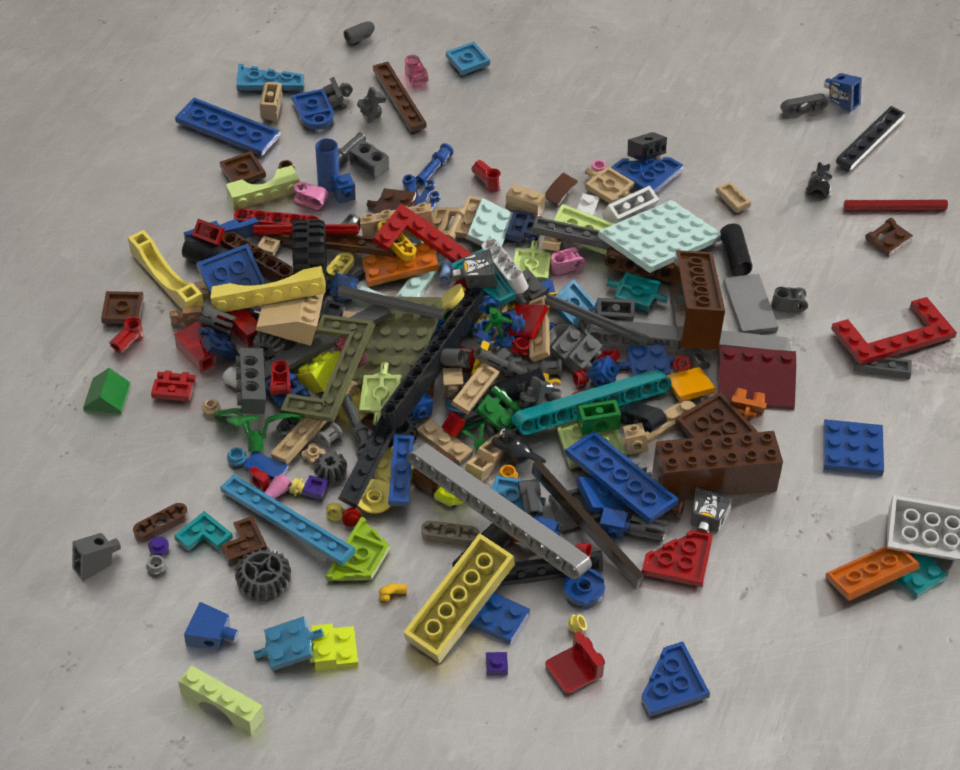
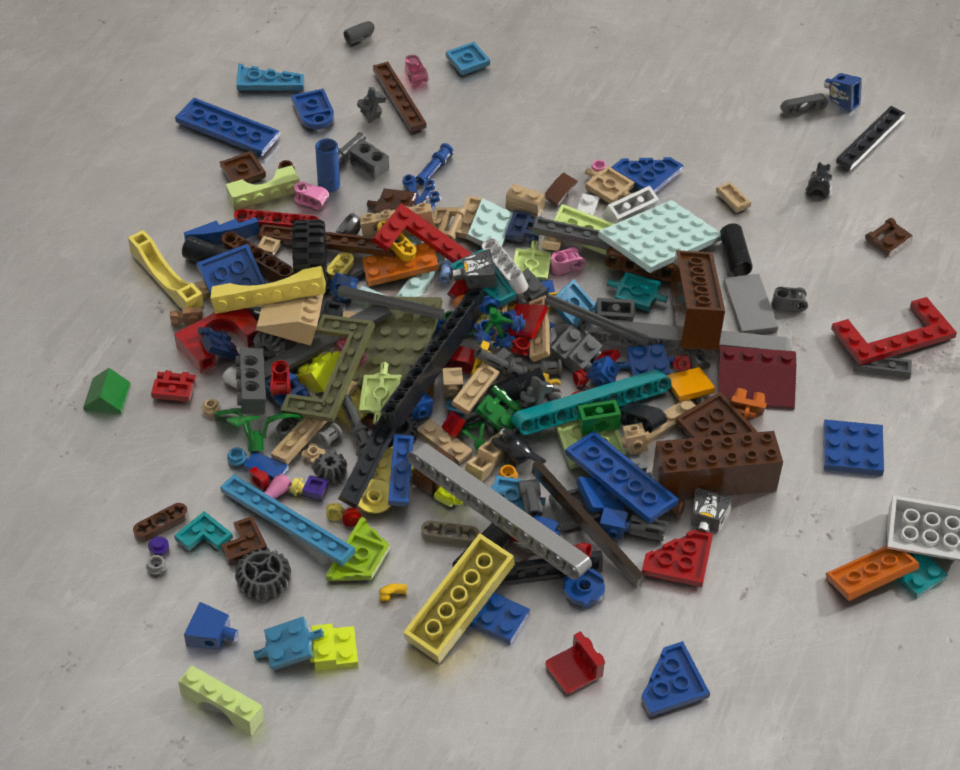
dark grey torso [72,533,121,581] -> none
reddish brown plate [101,291,144,324] -> none
red piece [109,317,144,354] -> none
red slope [192,219,225,245] -> none
dark grey arm [198,305,236,334] -> none
red axle [253,224,359,235] -> none
tan brick [260,82,282,121] -> none
dark grey hips [323,77,353,109] -> none
blue brick [333,173,356,204] -> none
dark grey piece [440,348,471,369] -> none
light yellow tile [441,284,466,314] -> none
red piece [471,160,501,192] -> none
dark purple plate [486,652,508,675] -> none
light yellow plate [568,614,587,633] -> none
black brick [627,132,667,161] -> none
red axle [843,199,948,210] -> none

